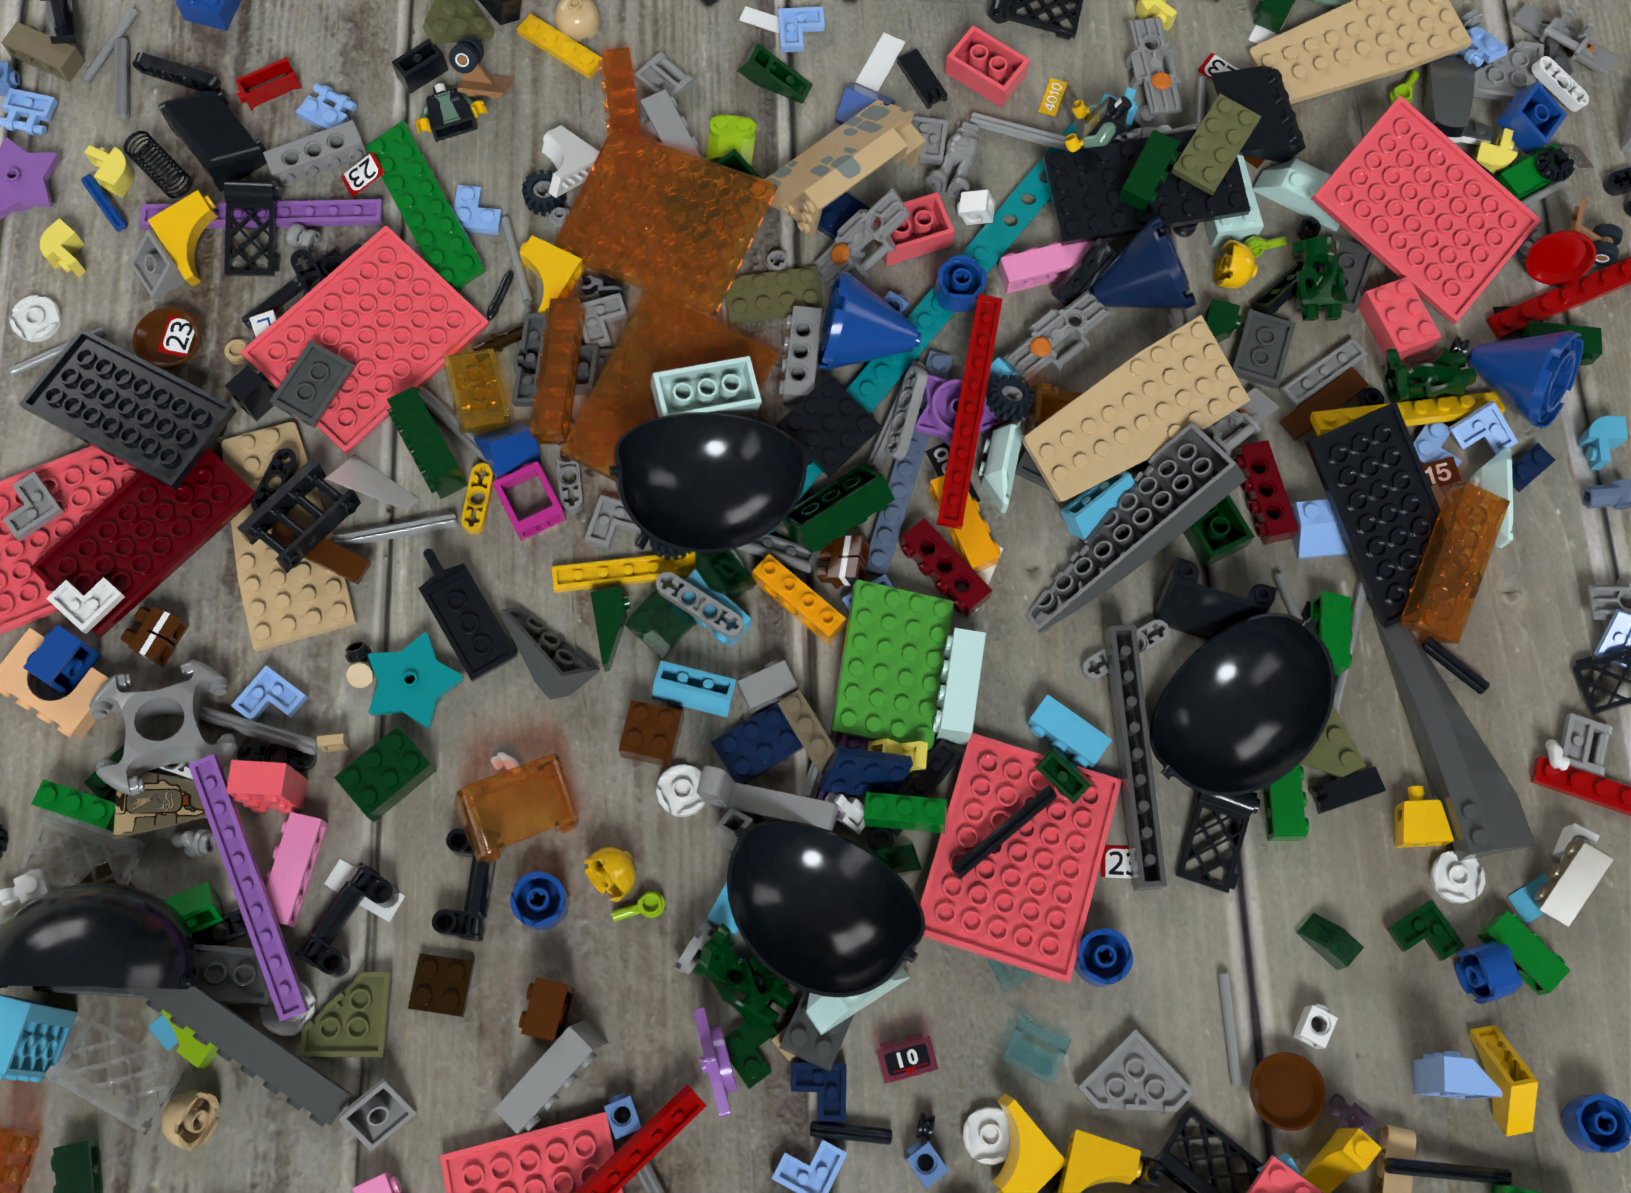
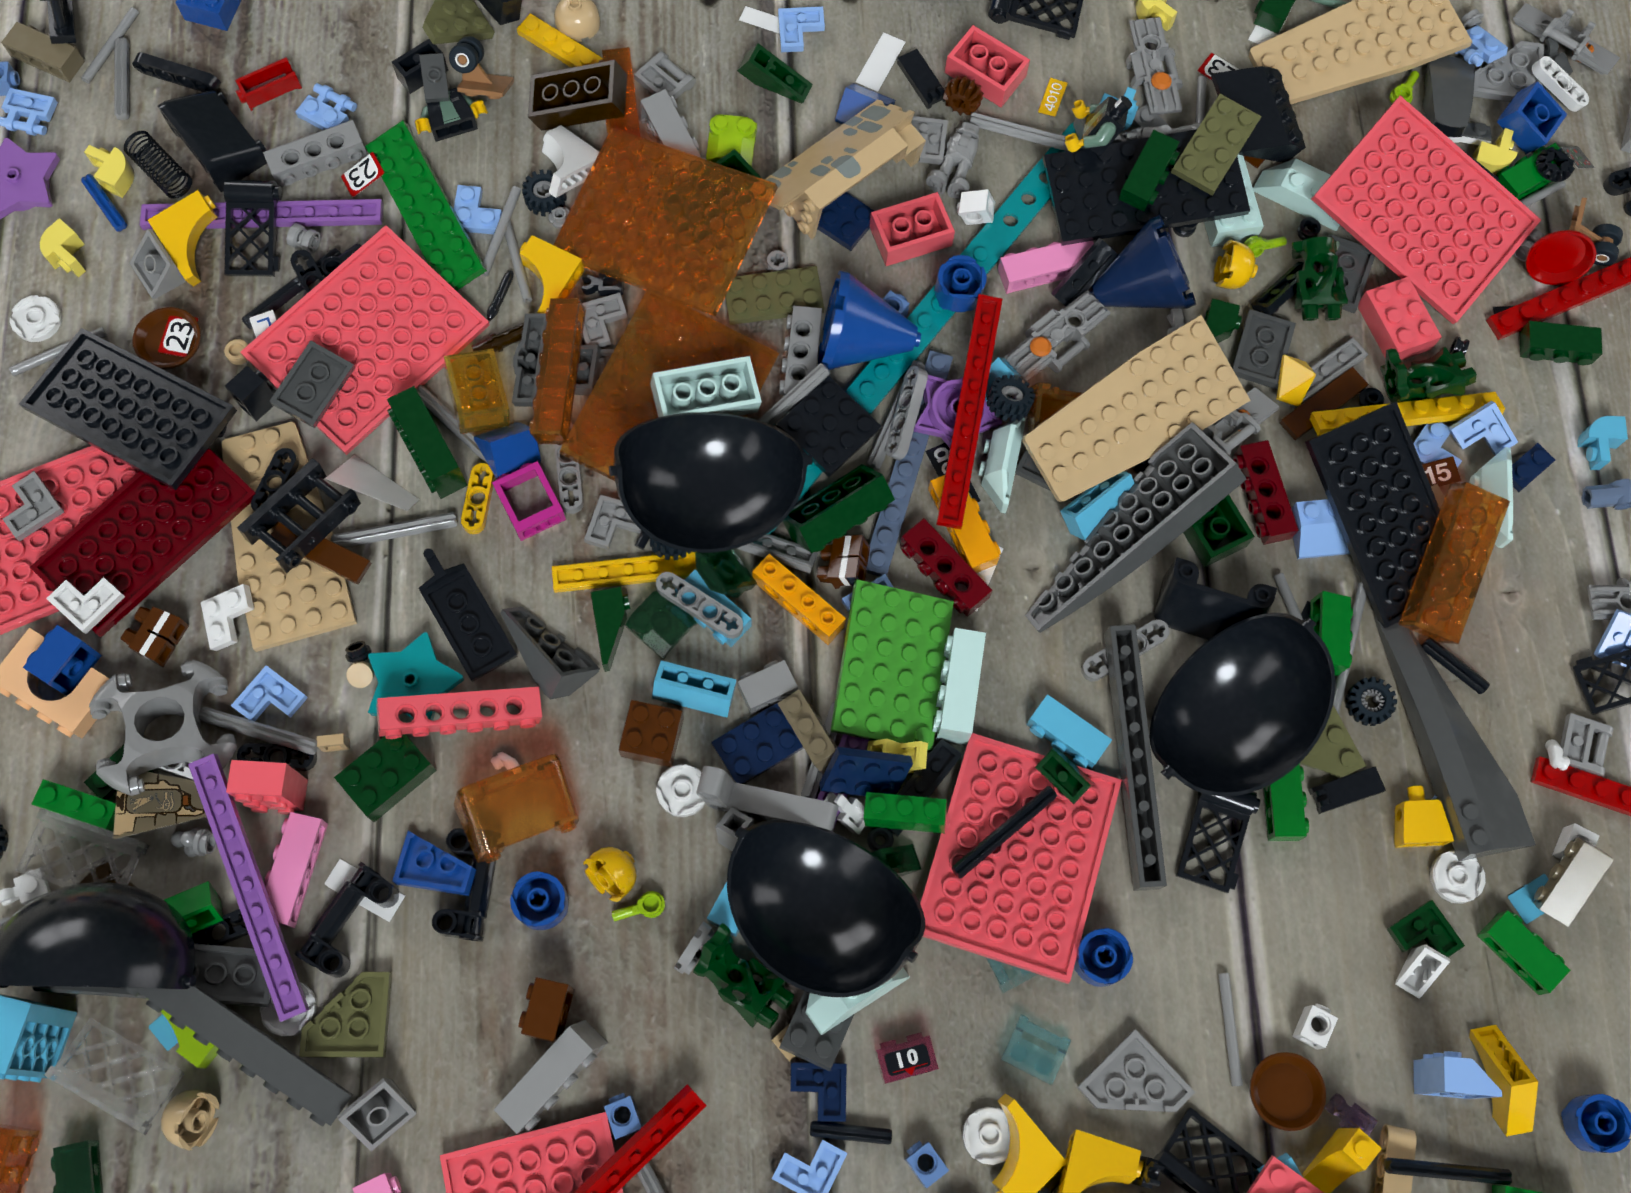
dark brown plate [408,953,475,1017] -> none
medium lavender plate [693,1007,737,1117] -> none
dark green plate [724,1022,778,1089] -> none
light grey piece [813,188,911,289] -> none
black bush [916,1112,935,1141] -> none
sticker [1101,845,1132,879] -> none
clear green slope [1296,913,1364,970] -> none
blue brick [1455,941,1523,1004] -> none
blue cone [1467,331,1583,429] -> none
none -> white plate [201,584,254,651]
none -> coral brick [376,687,542,739]
none -> blue wing [392,831,476,896]
none -> dark grey plate [419,53,449,103]
none -> light grey piece [482,186,521,276]
none -> dark brown brick [528,60,627,131]
none -> light grey axle [758,363,830,426]
none -> reddish brown gear [943,75,984,116]
none -> yellow slope [1276,354,1316,407]
none -> black bush [1345,677,1397,726]
none -> white slope [1395,944,1450,999]

